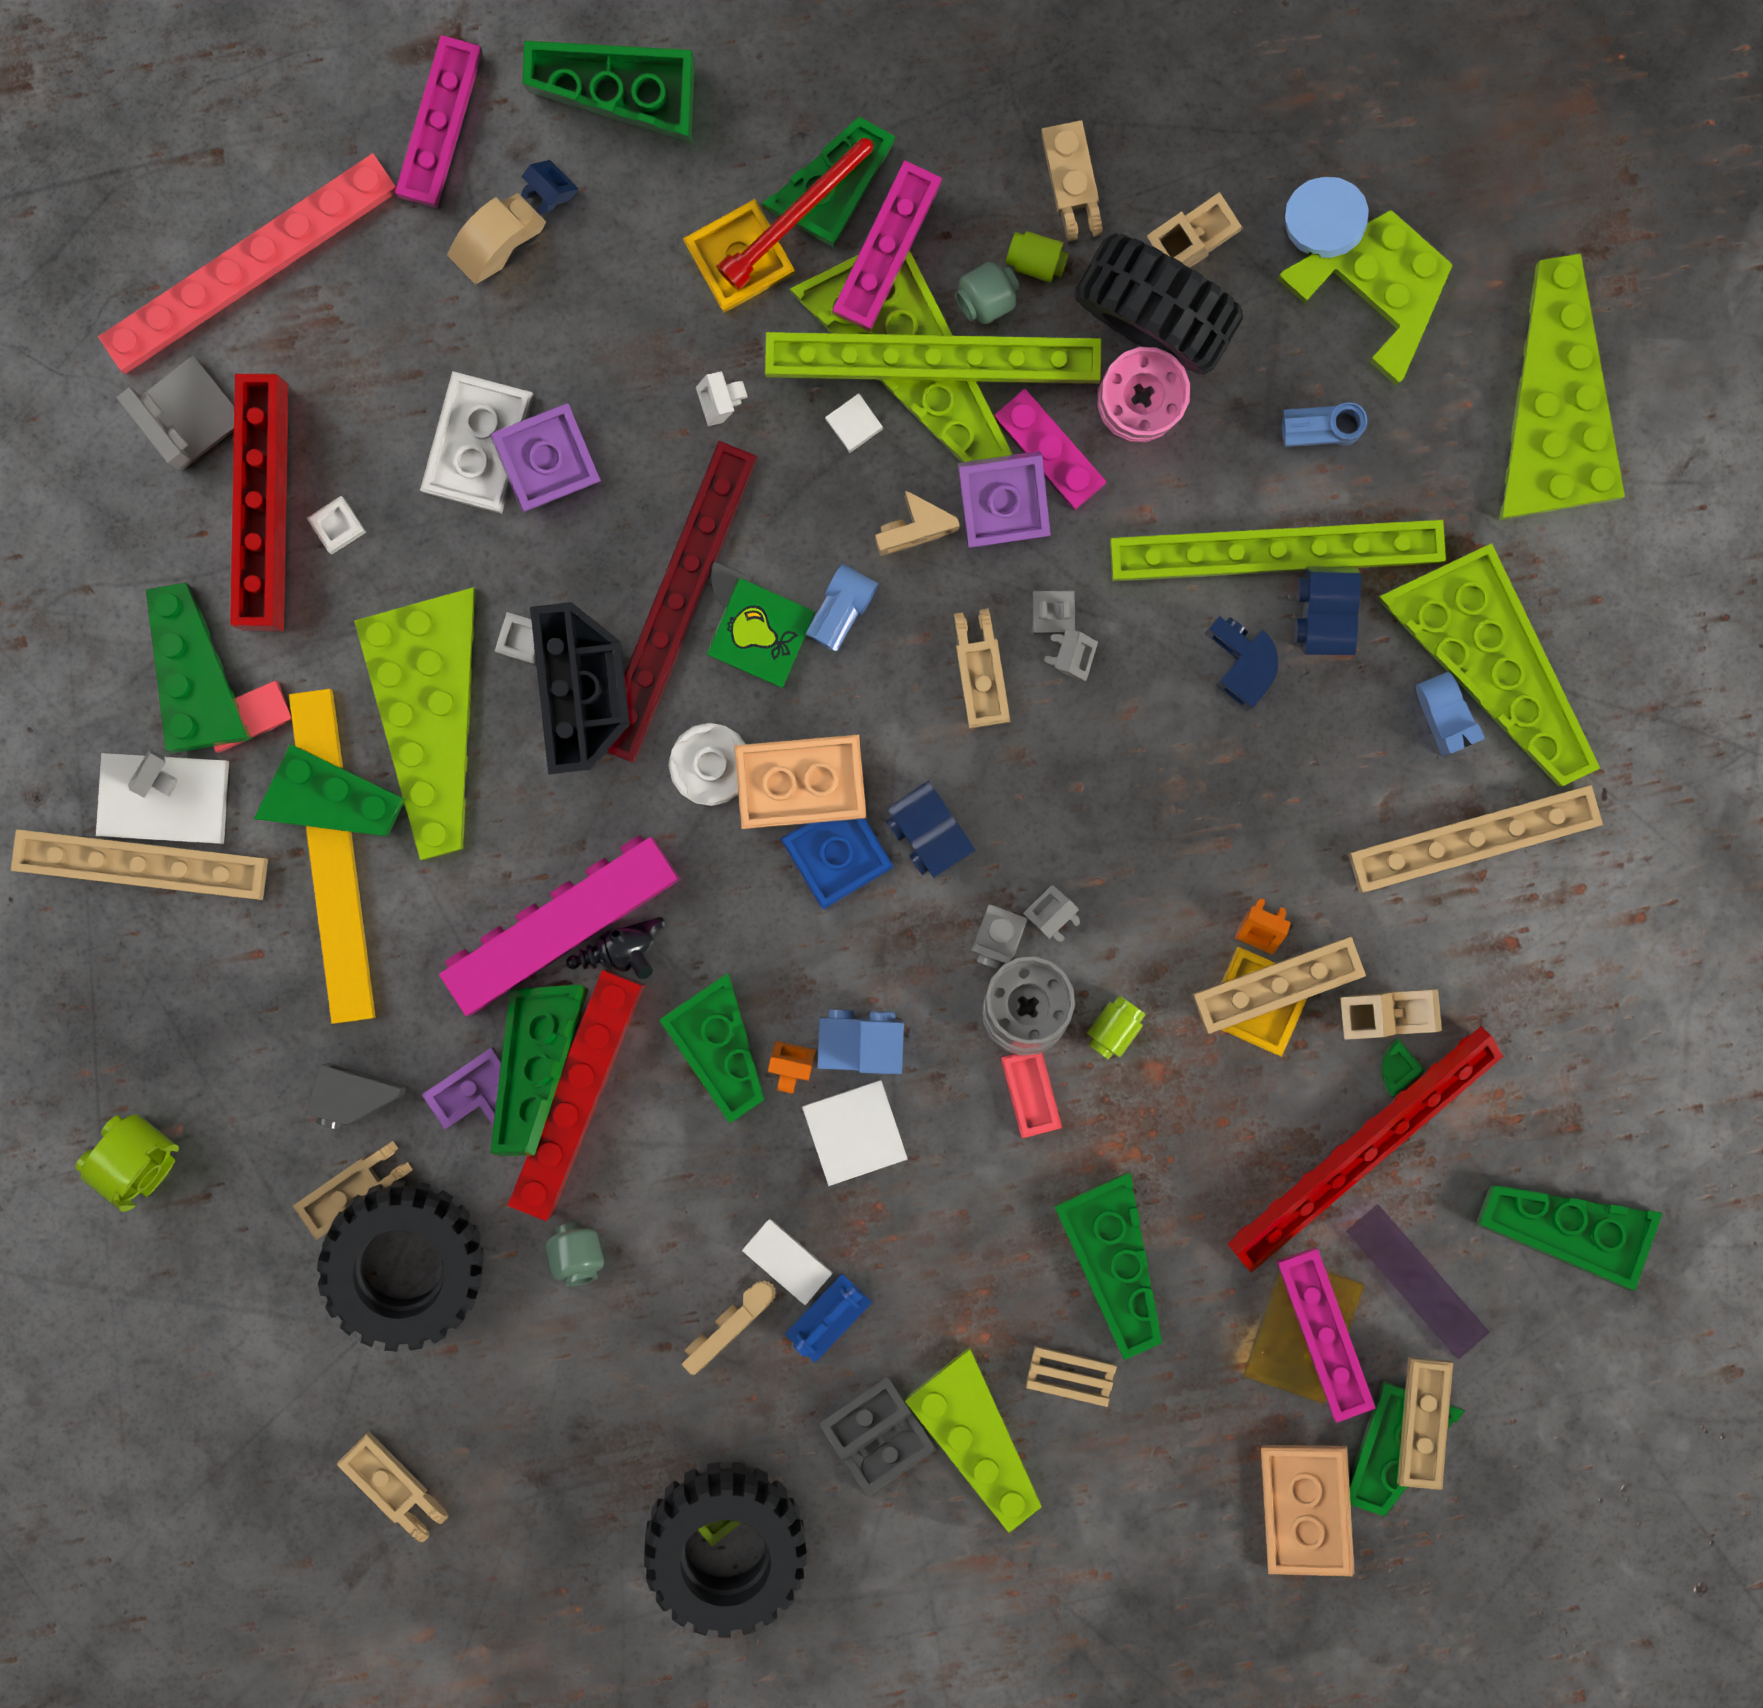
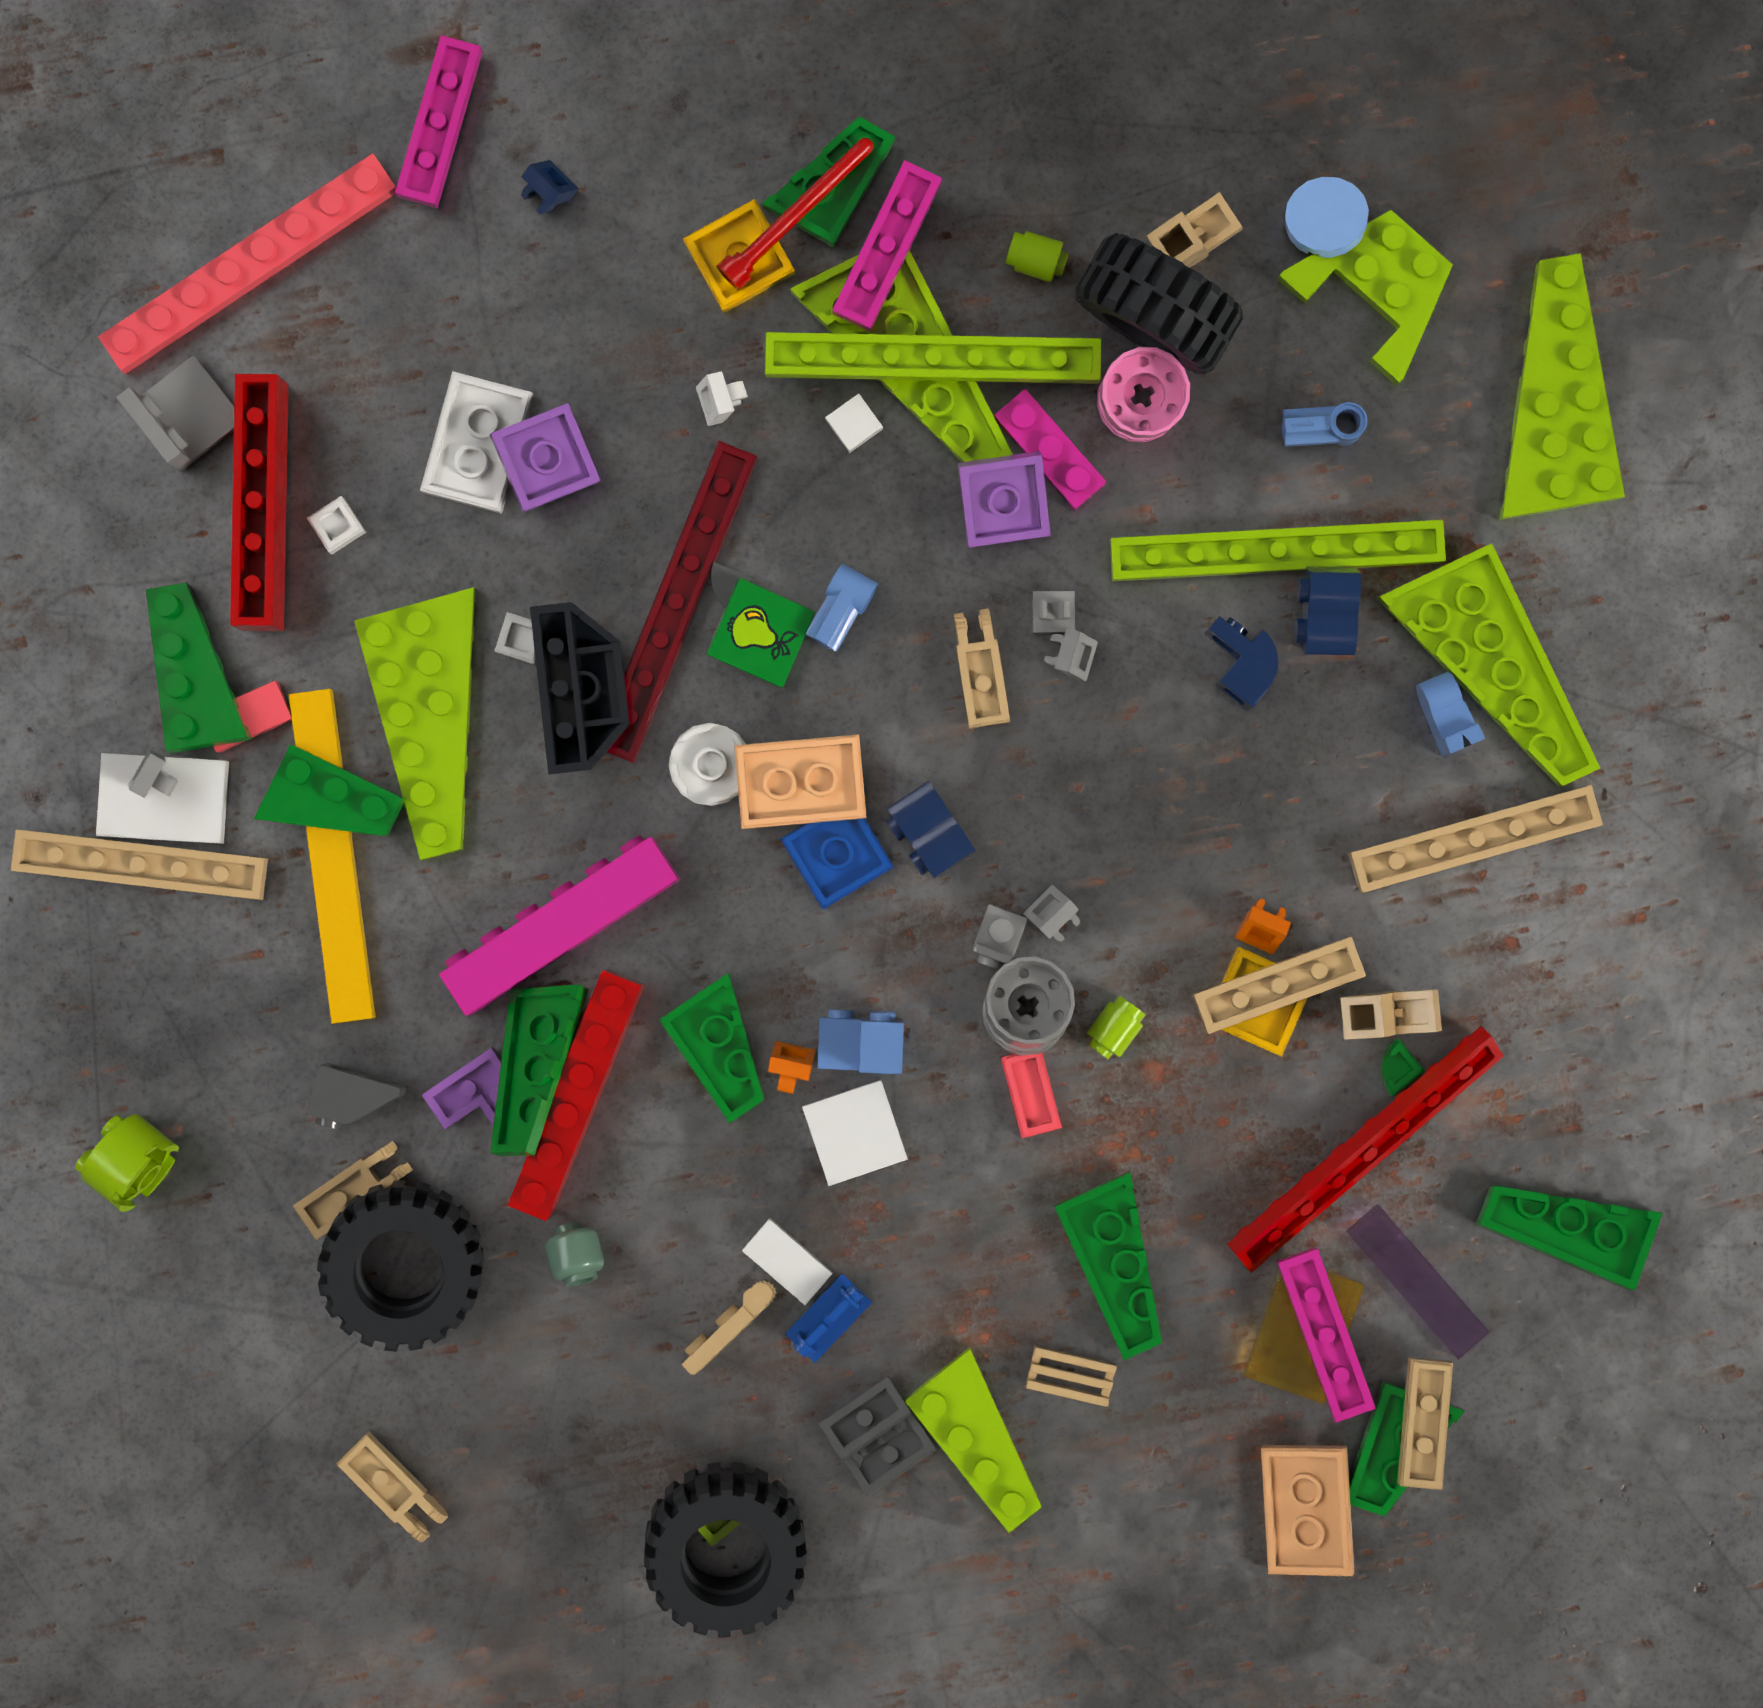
tan brick [447,193,546,285] -> none
green wedge [522,40,695,144] -> none
black piece [566,917,665,979] -> none
tan slope [875,491,960,556] -> none
sand green head [955,262,1020,324] -> none
tan hinge [1041,120,1103,242] -> none

